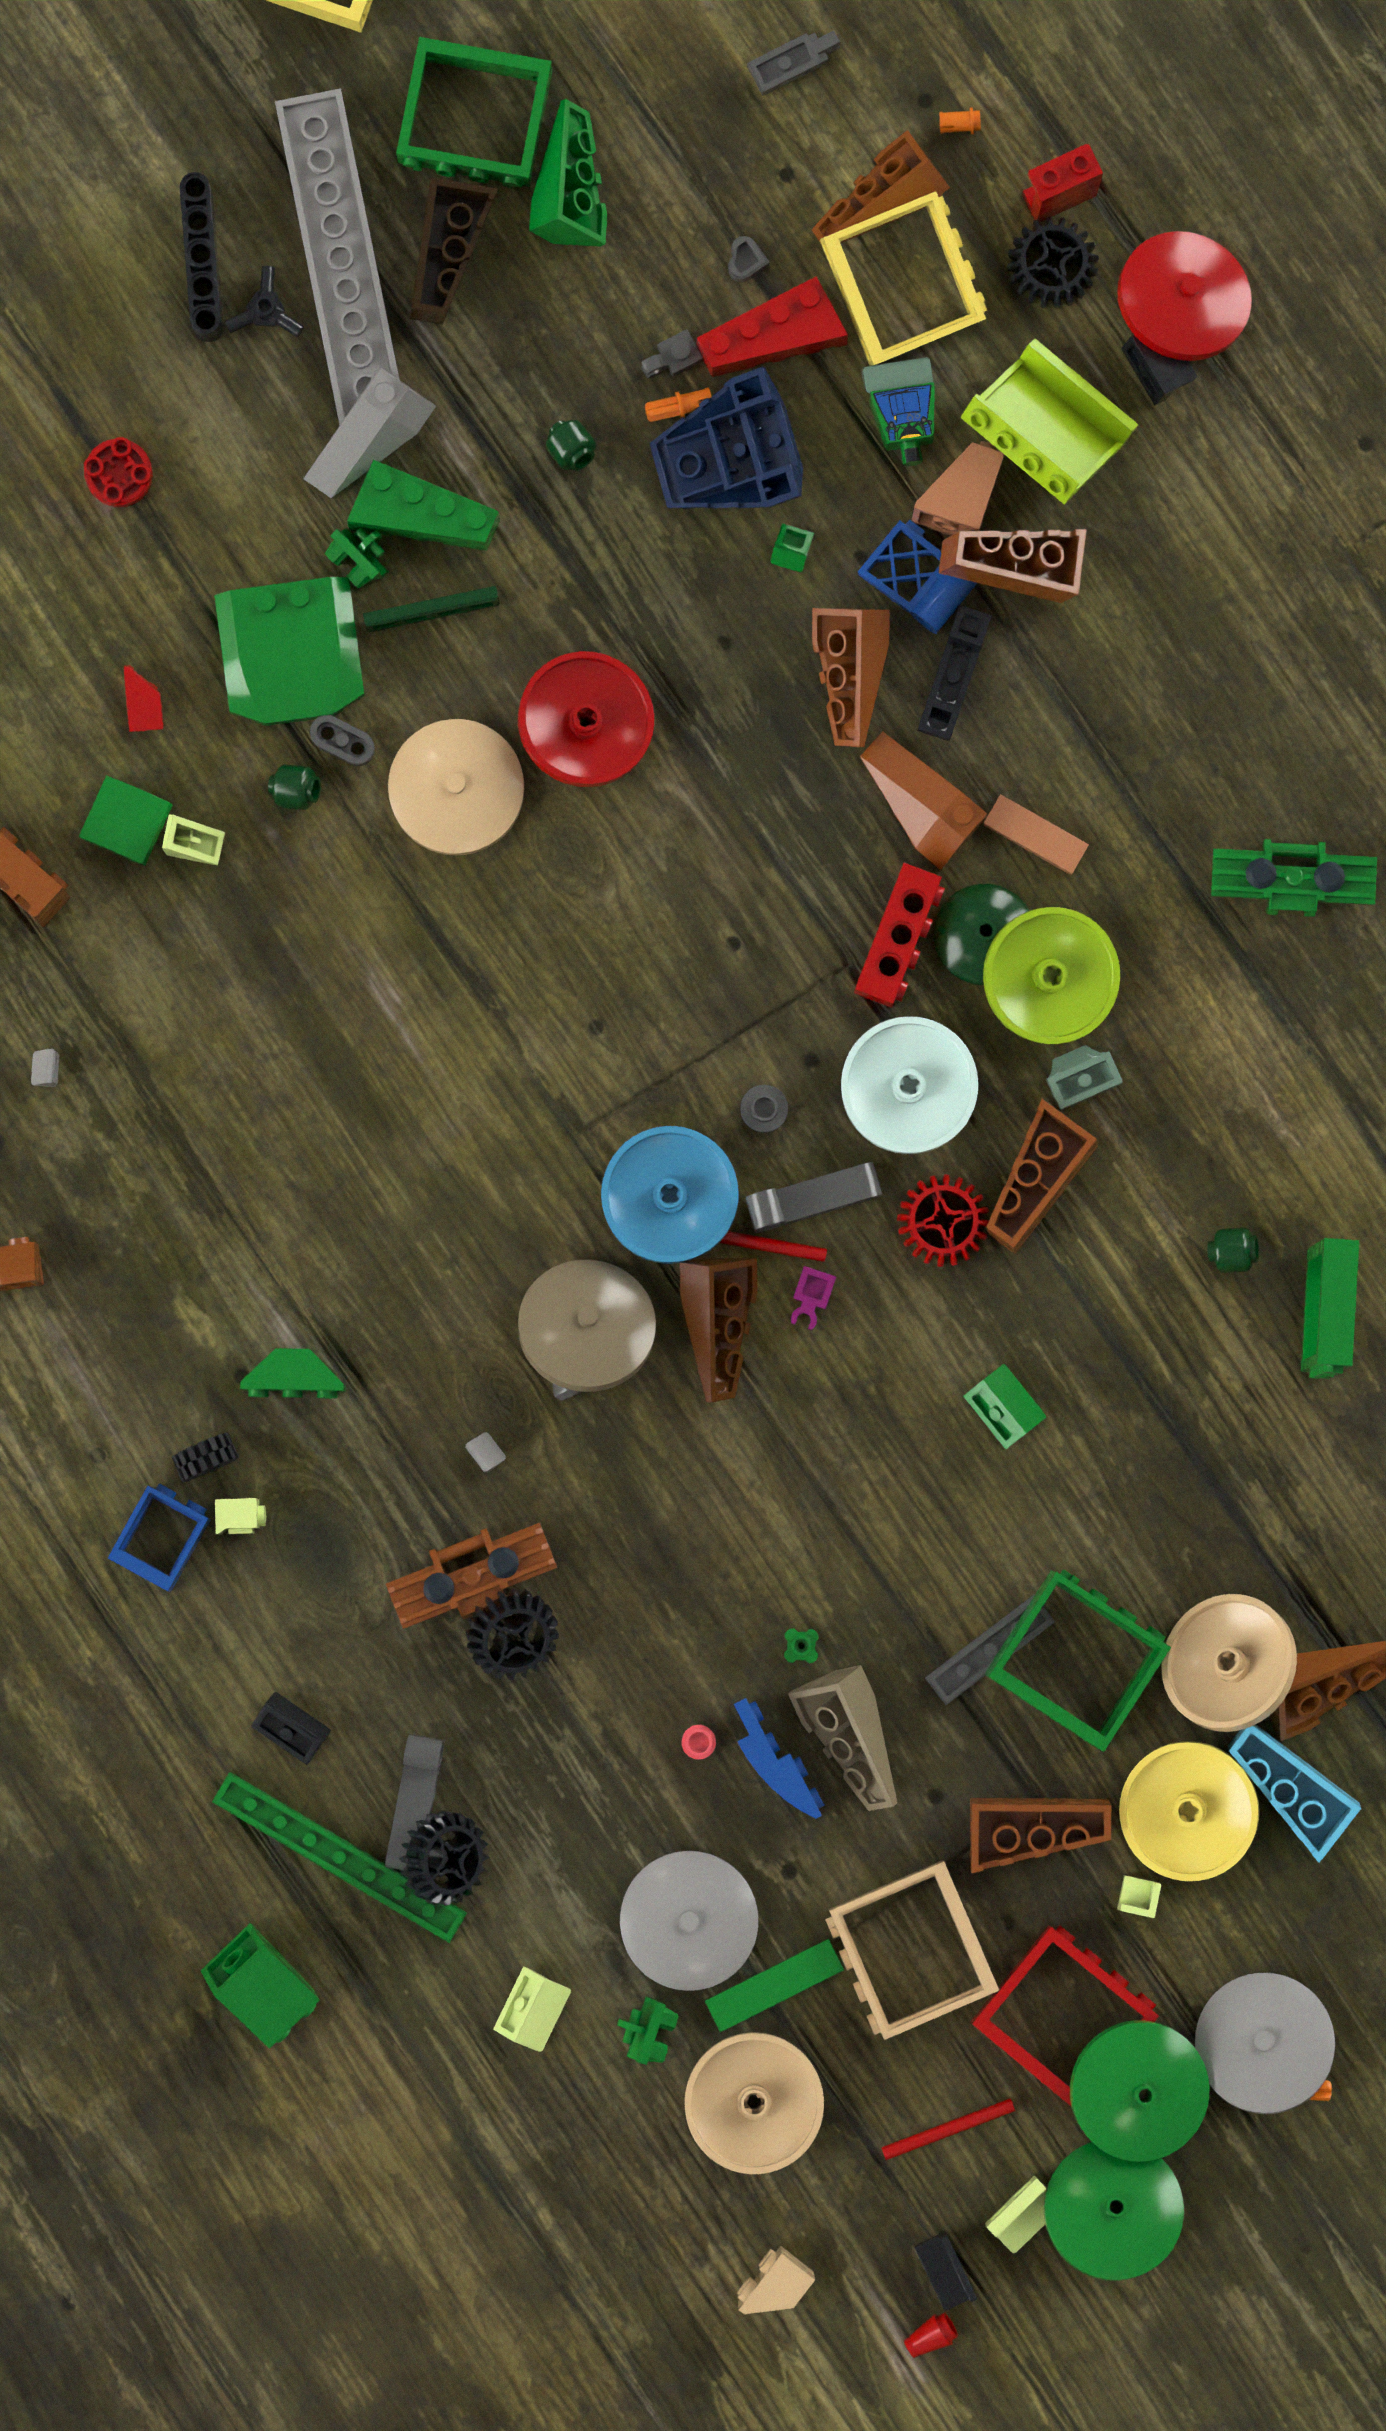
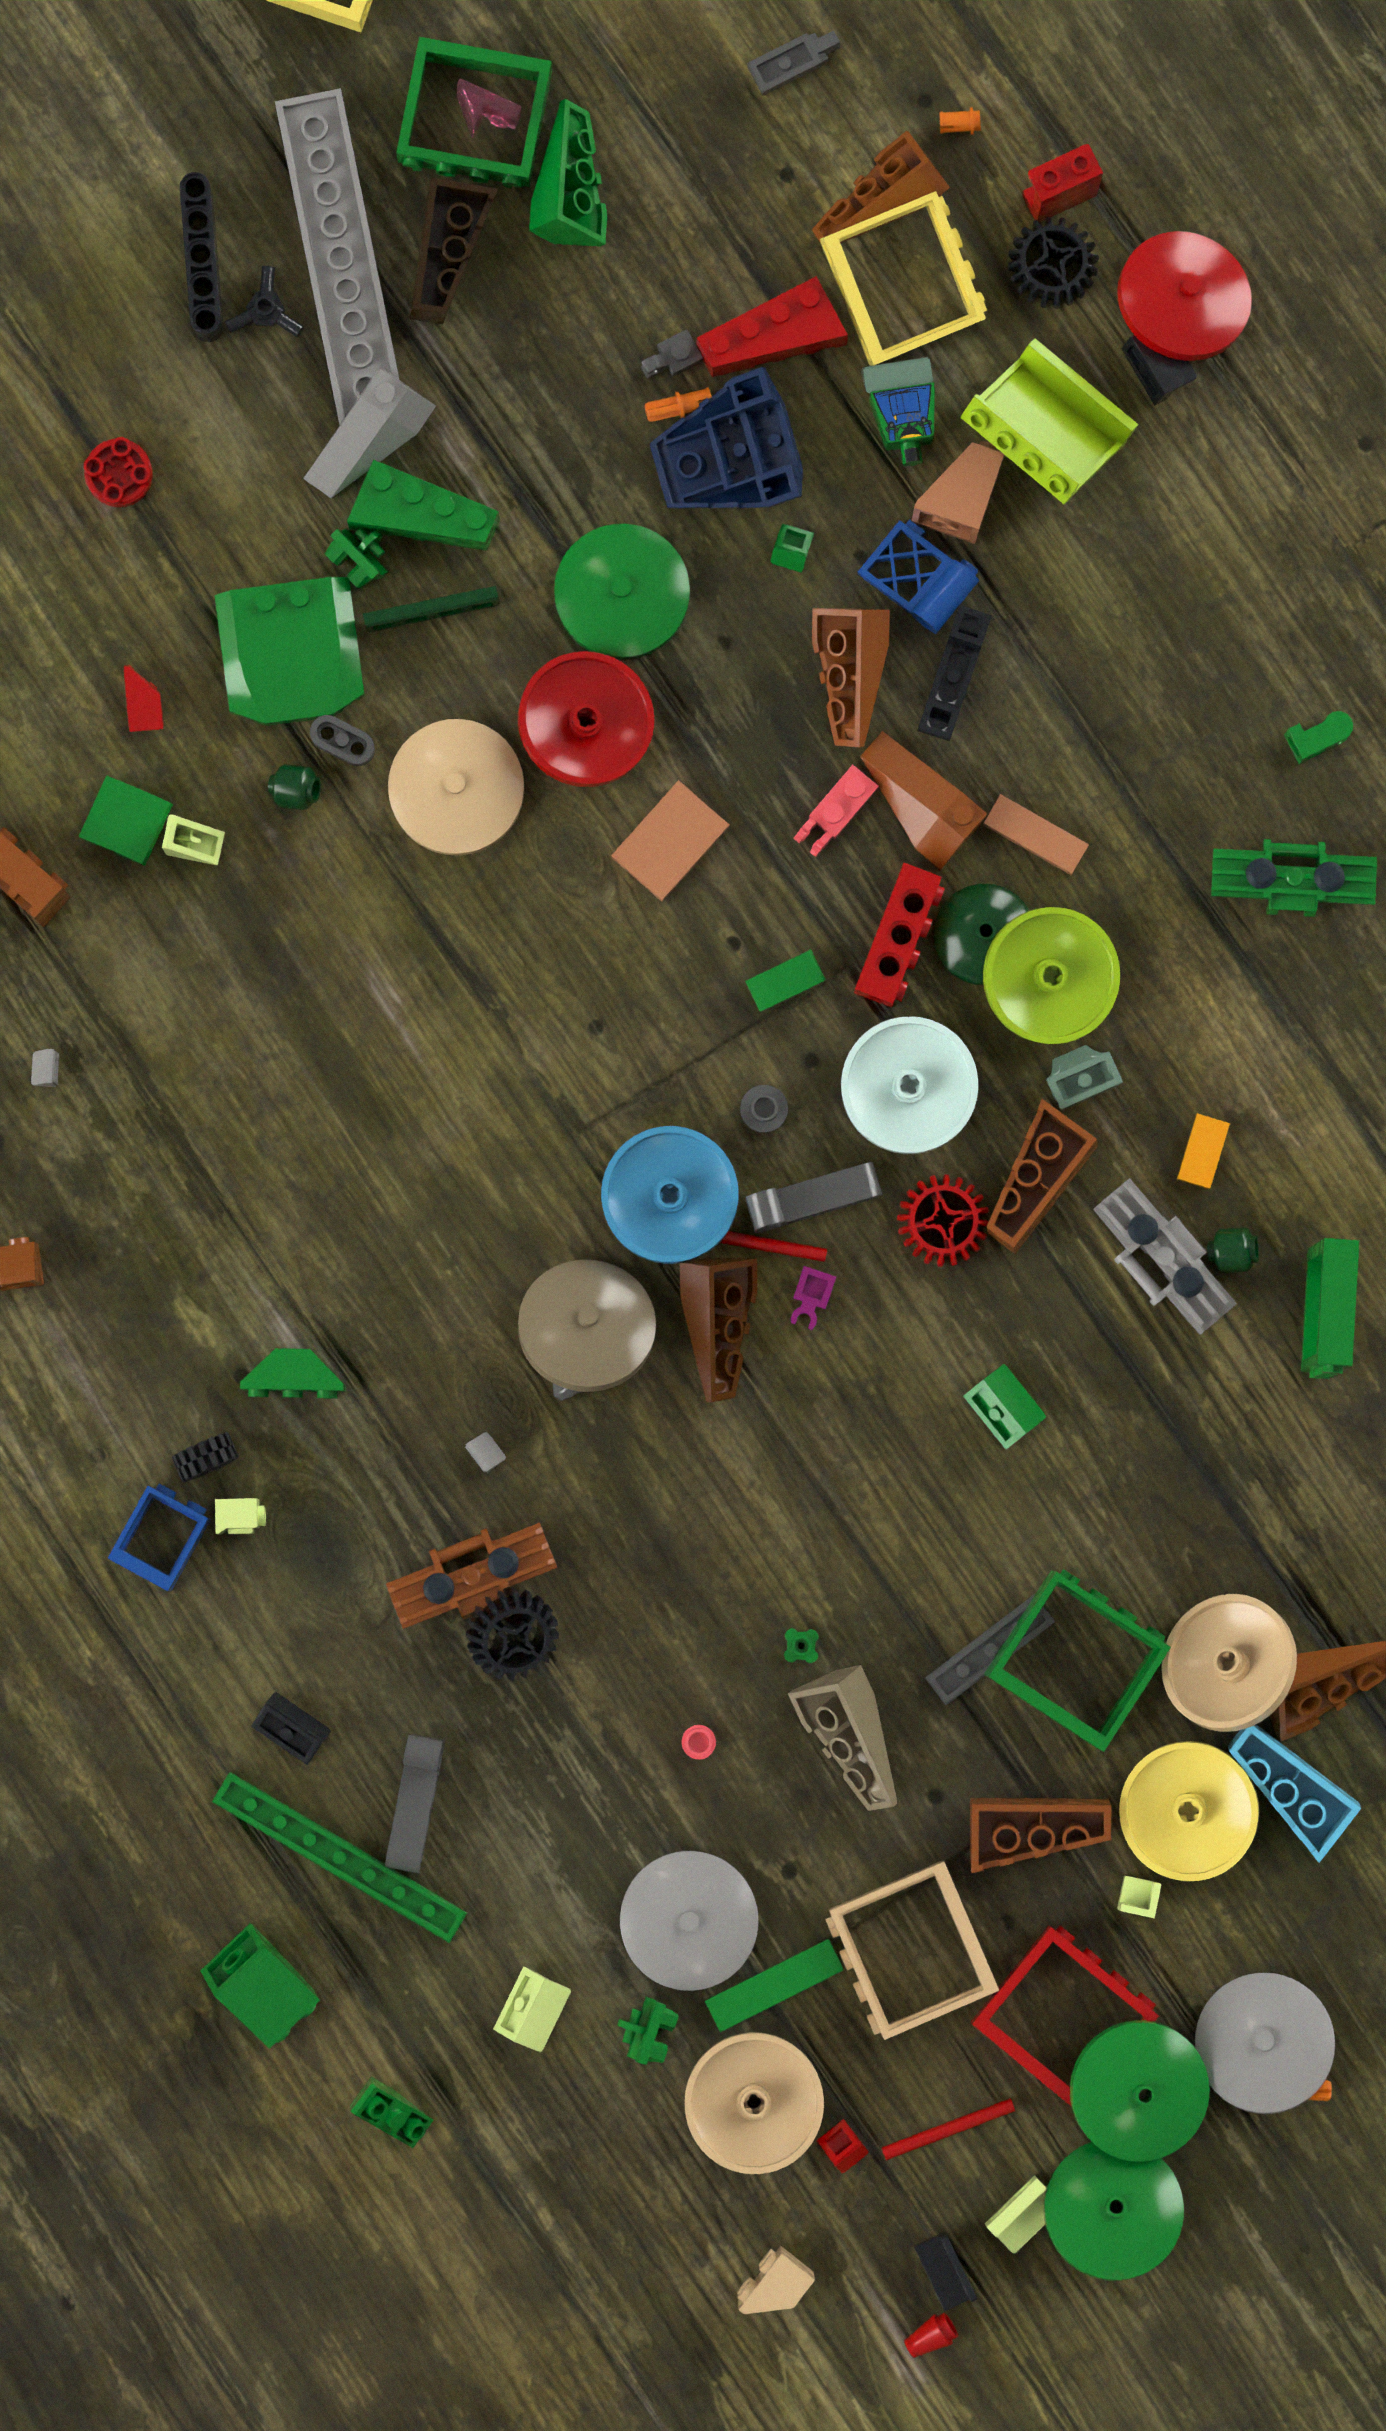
black gear [399,1811,490,1906] -> none
dark green head [546,420,596,471] -> none
dark grey tile [728,236,770,282] -> none
blue slope [734,1698,824,1819] -> none
dark orange wedge [939,529,1087,603] -> none
none -> green slope [350,2076,434,2148]
none -> clear pink slope [456,78,522,138]
none -> green dish [554,524,690,660]
none -> nougat tile [611,780,729,902]
none -> green slope [745,949,826,1012]
none -> coral hinge [793,765,879,857]
none -> red slope [816,2119,869,2173]
none -> light grey piece [1093,1178,1237,1335]
none -> light orange tile [1177,1113,1230,1189]
none -> green leg [1284,711,1353,764]

